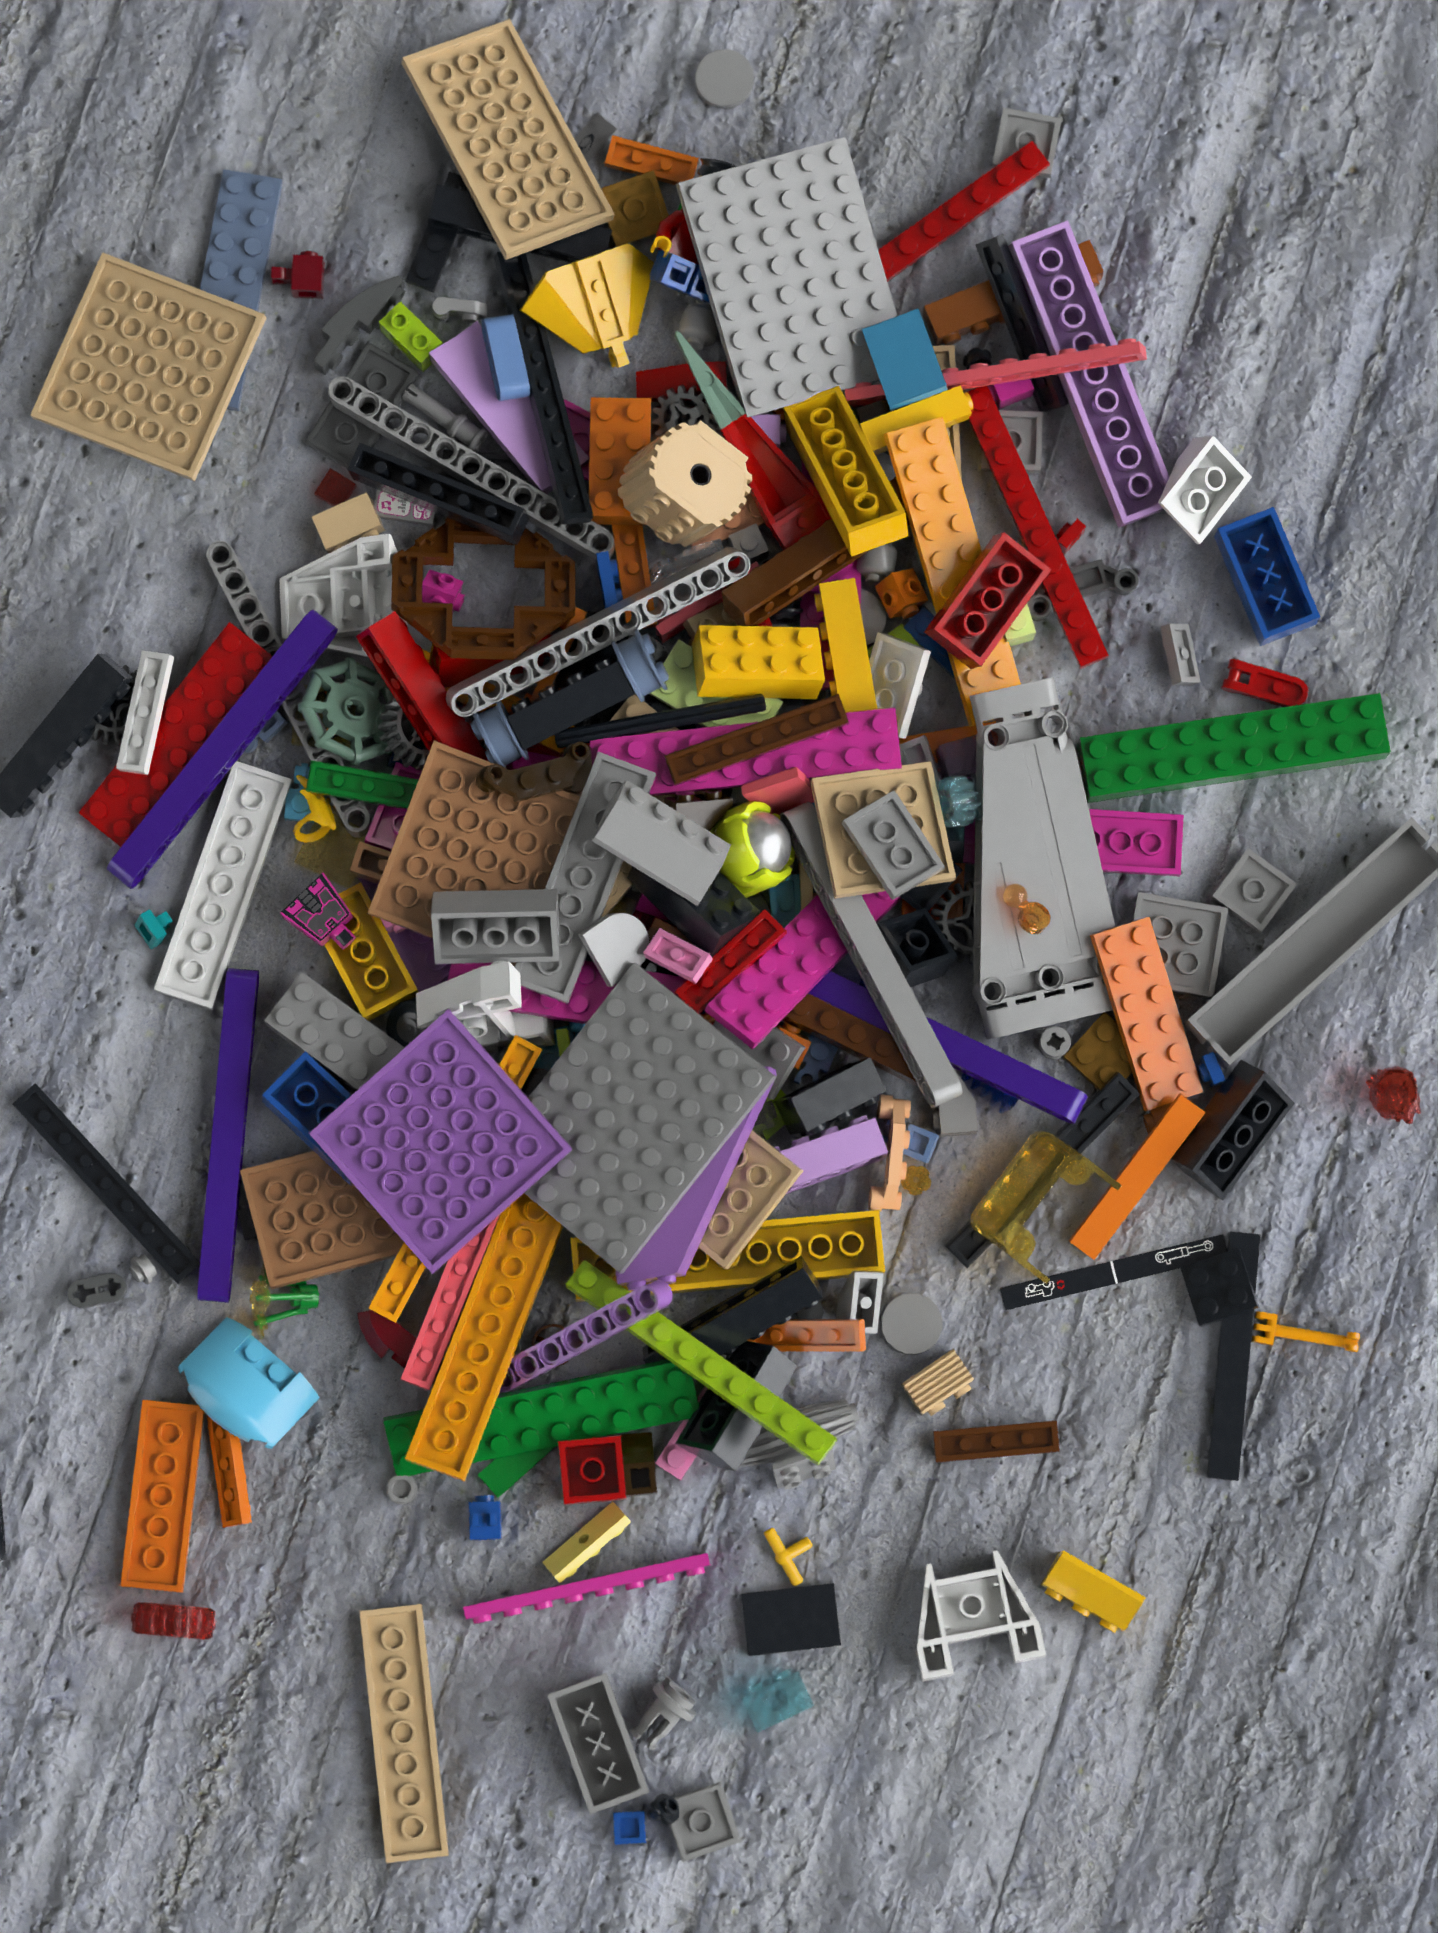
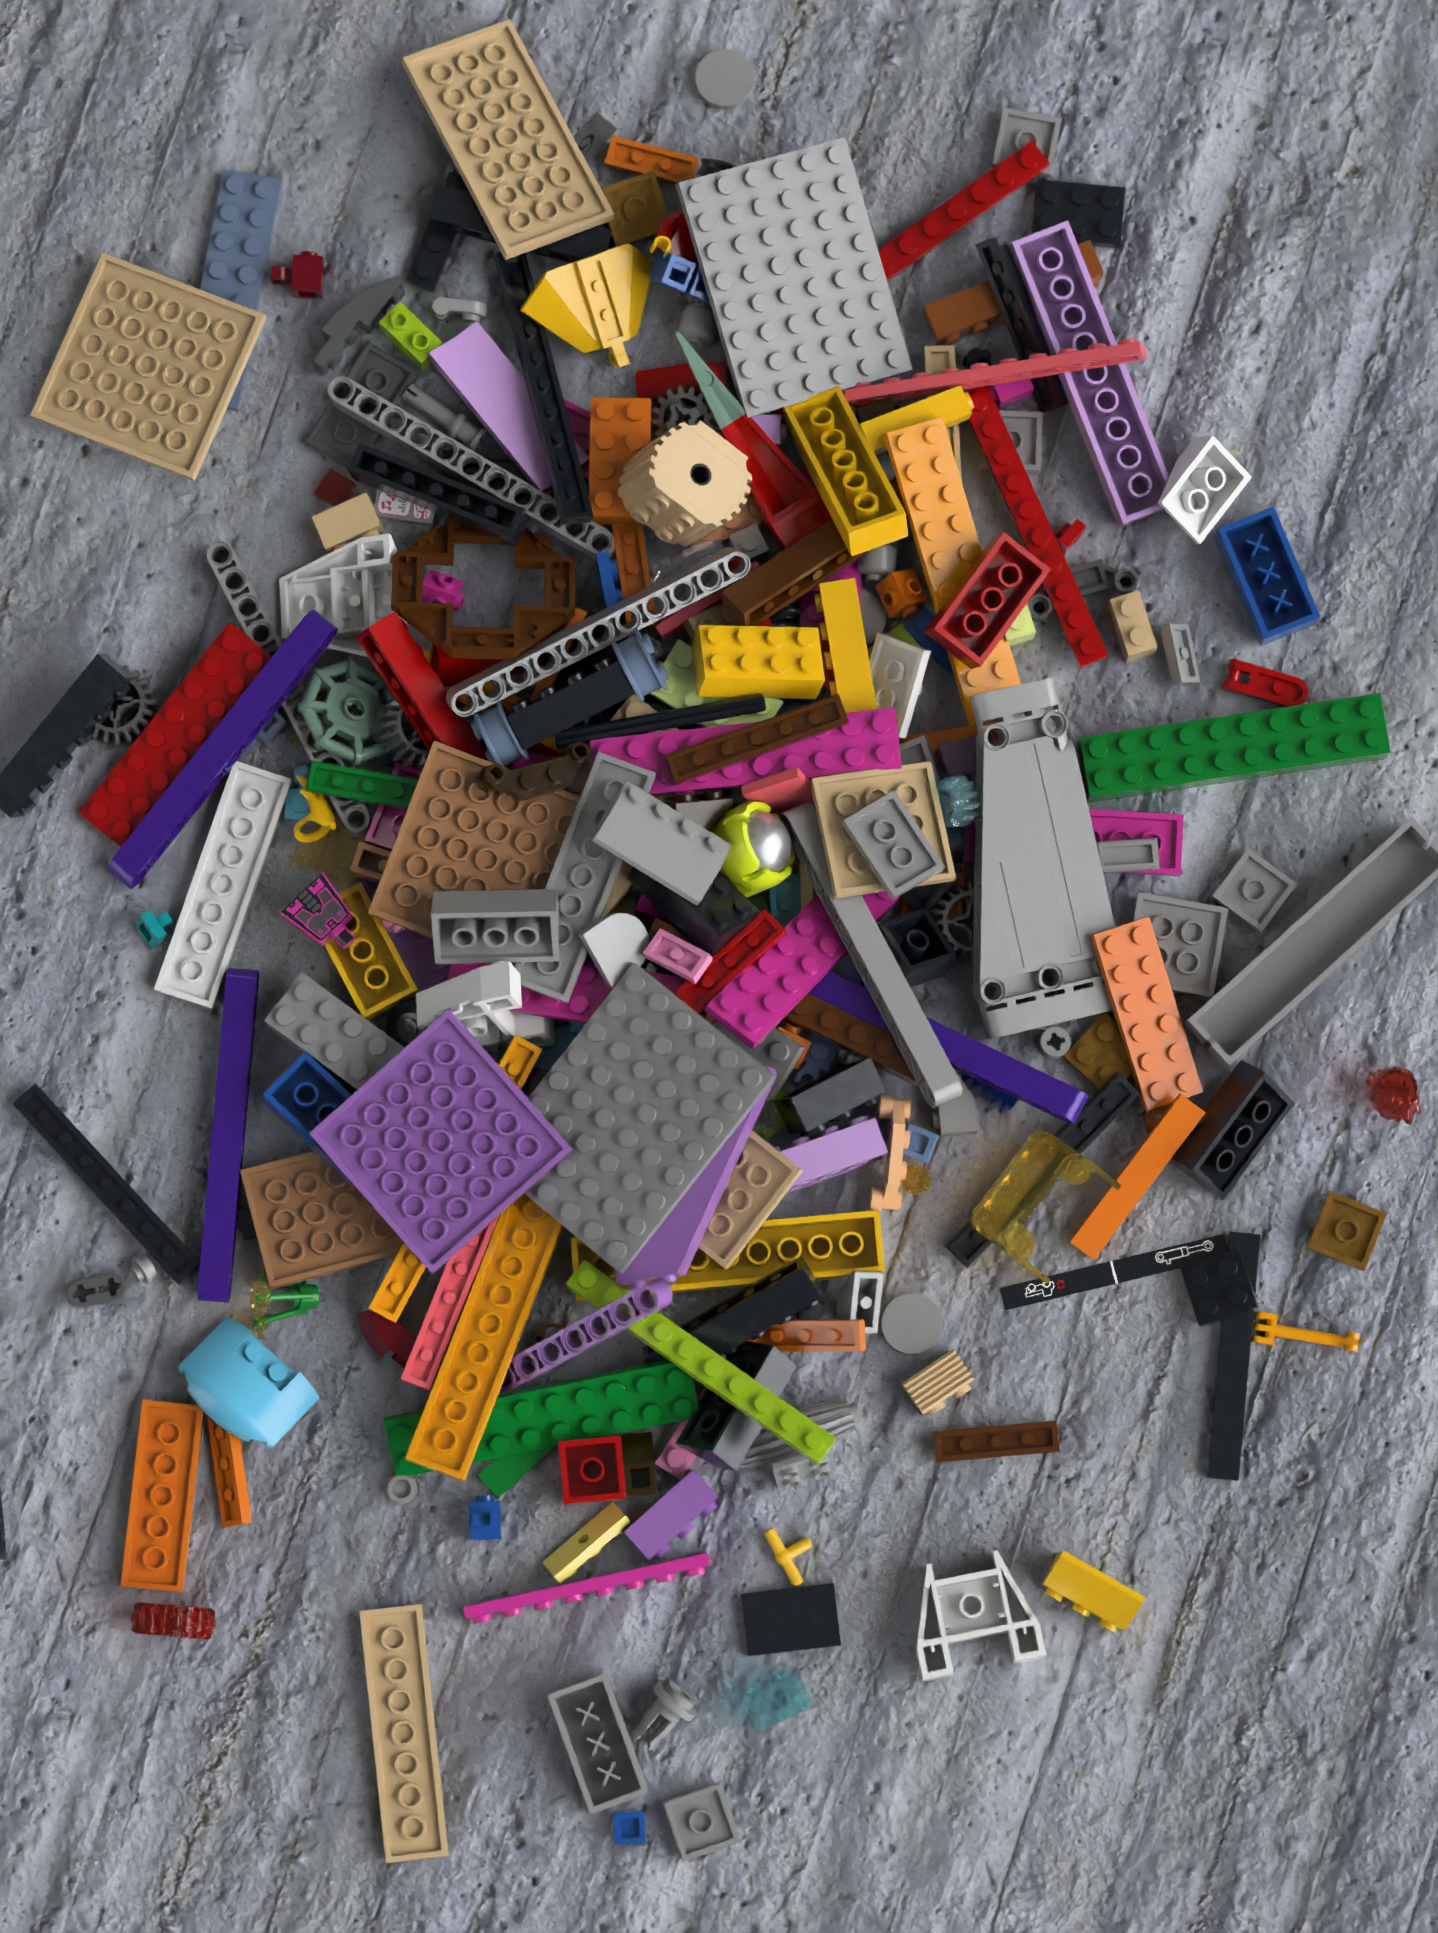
white plate [116,650,174,775] -> none
medium blue beam [481,314,530,401] -> none
lime tile [556,1028,571,1056] -> none
black plate [647,1793,679,1826] -> none
dark azure tile [862,308,948,411] -> none
clear orange plate [1003,884,1051,934] -> none
blue plate [1197,1052,1225,1088] -> none
none -> medium lavender brick [624,1469,718,1561]
none -> black plate [1031,179,1126,249]
none -> light grey tile [1096,838,1159,874]
none -> tan brick [1107,590,1157,663]
none -> pearl gold plate [1306,1191,1387,1272]

